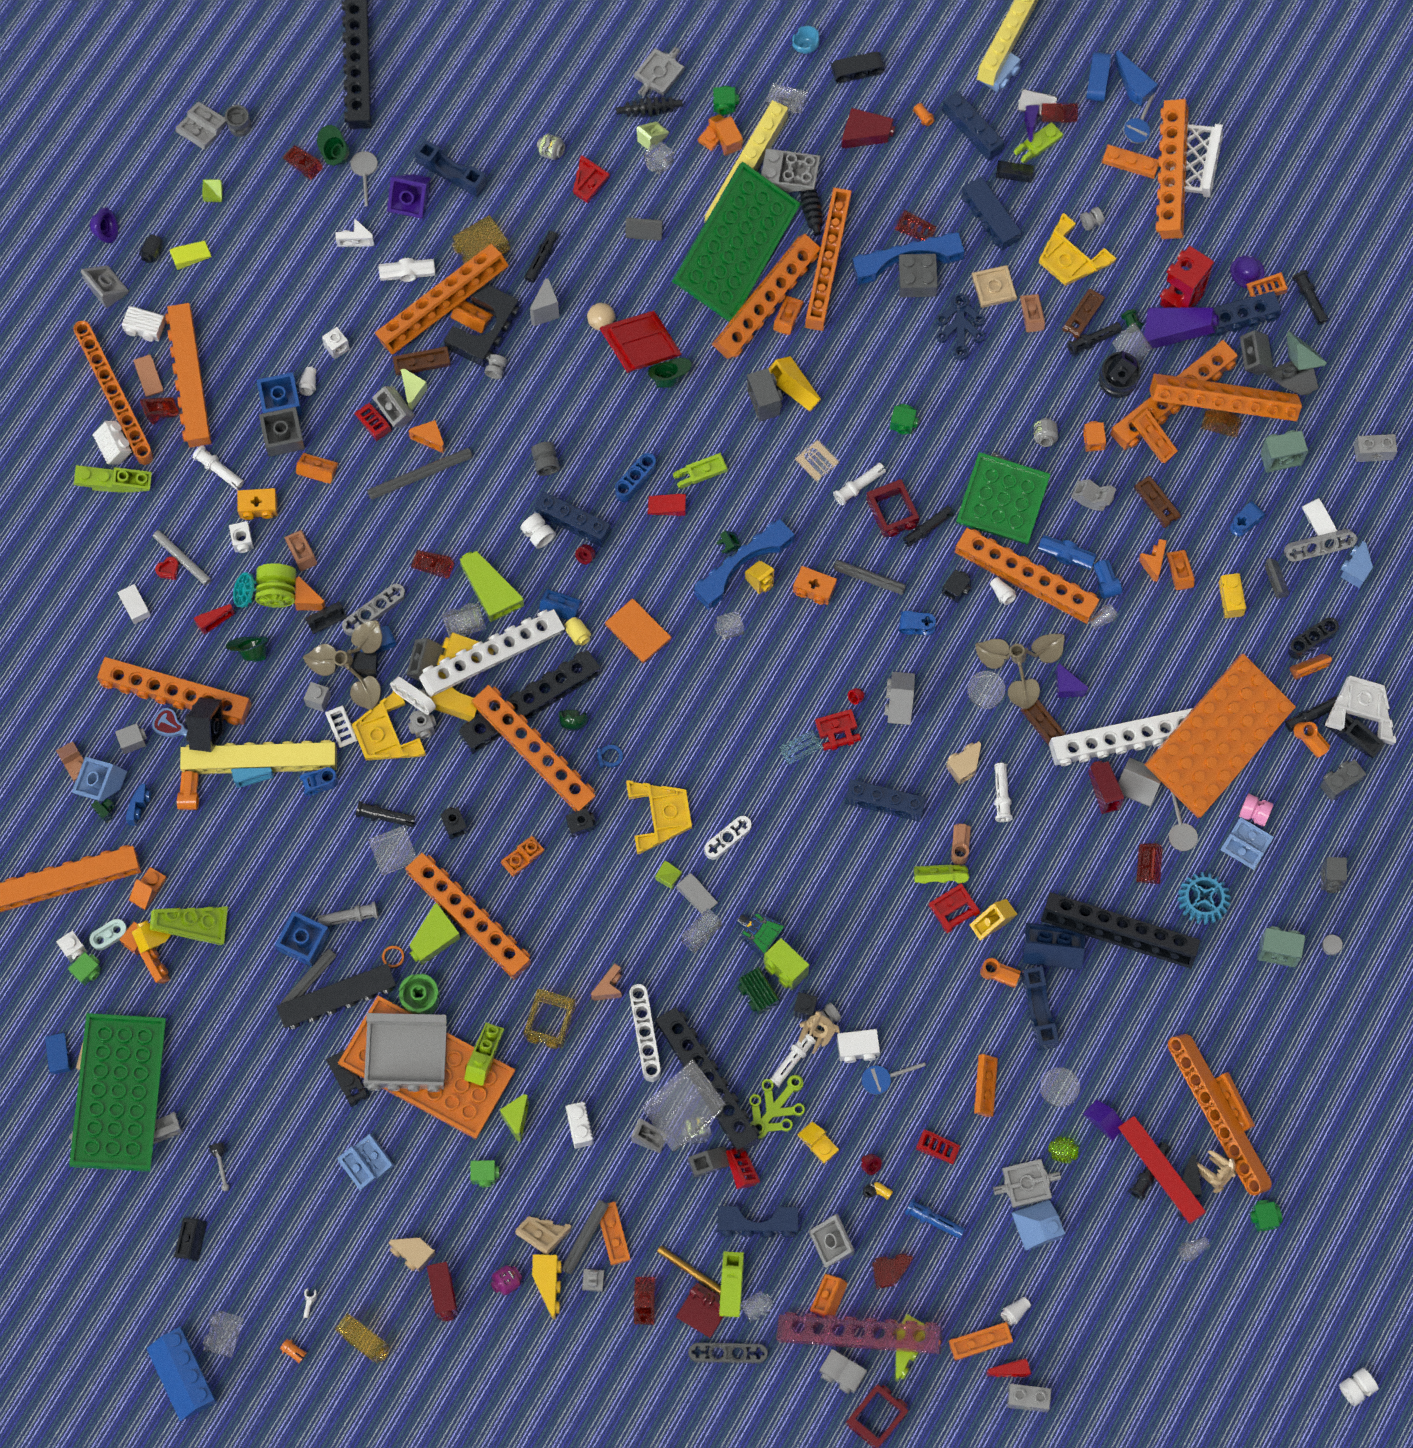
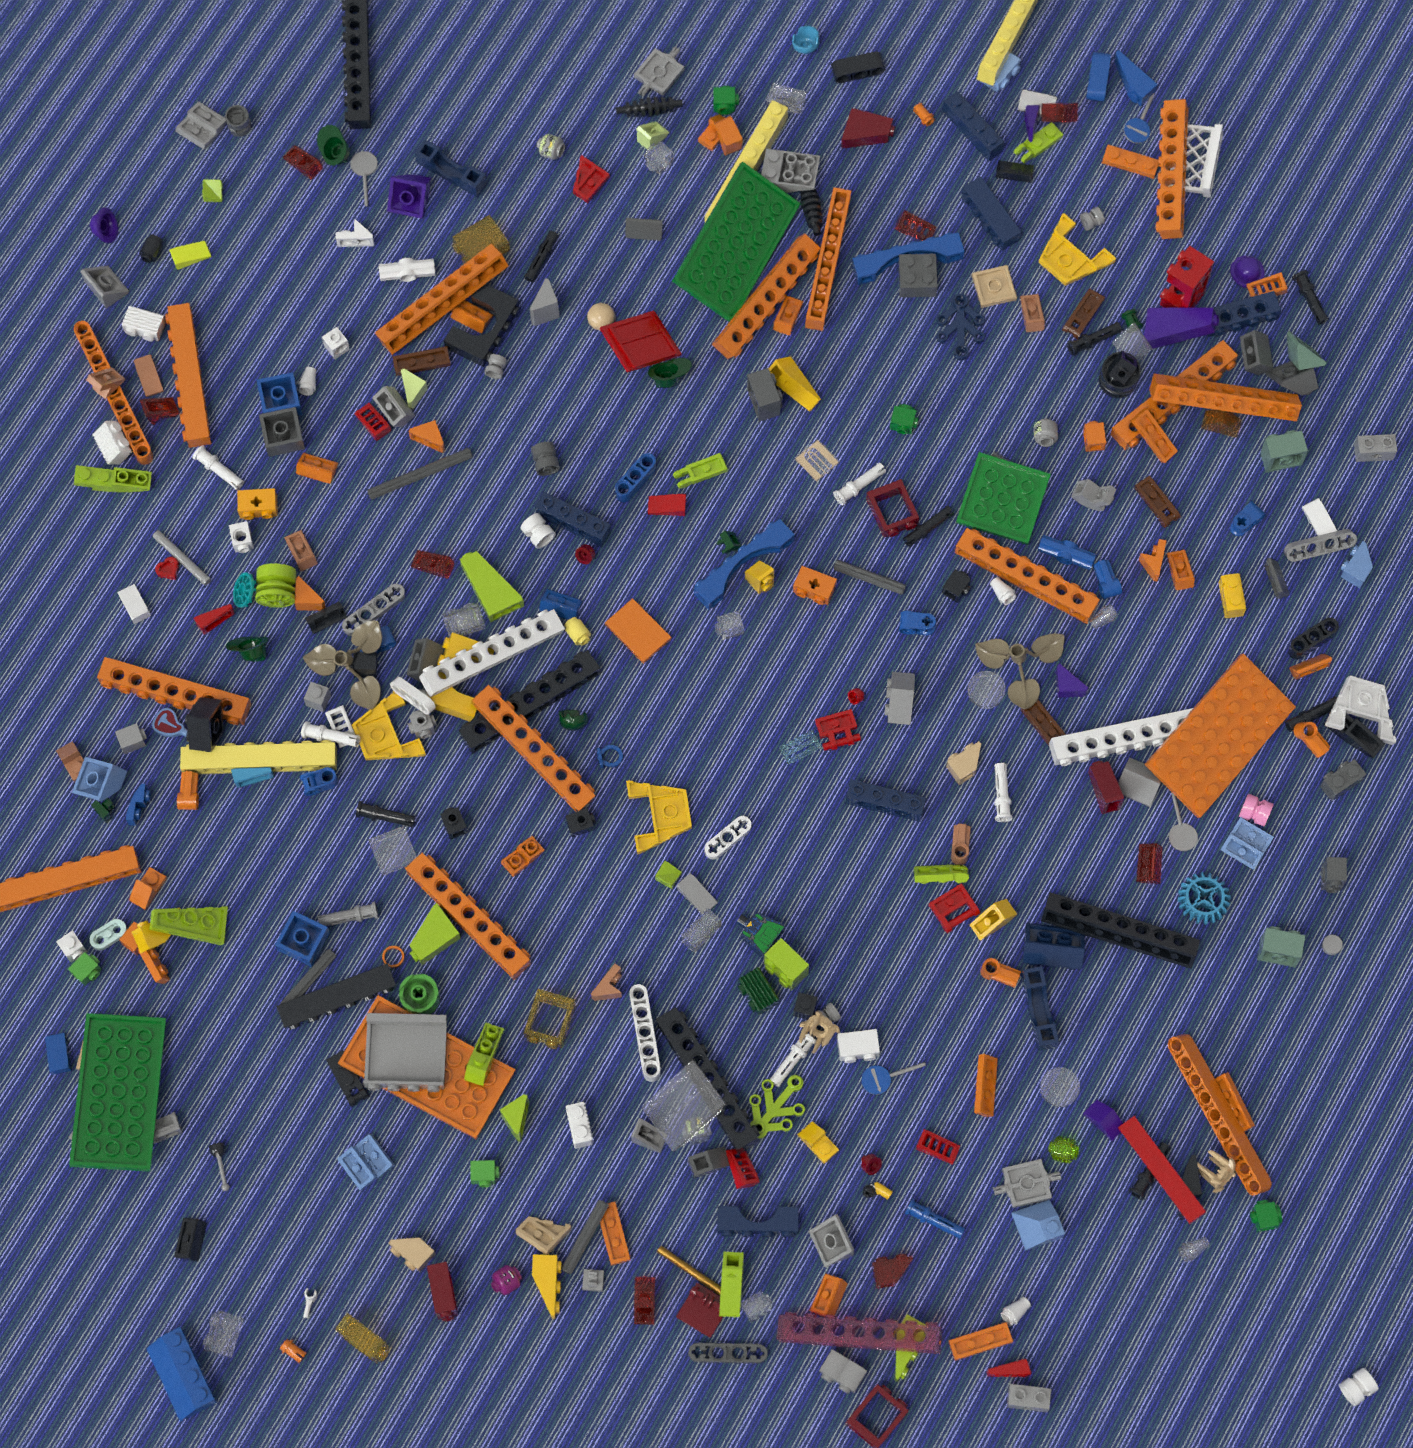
none -> nougat slope [87,368,125,399]
none -> white pin [301,721,360,747]

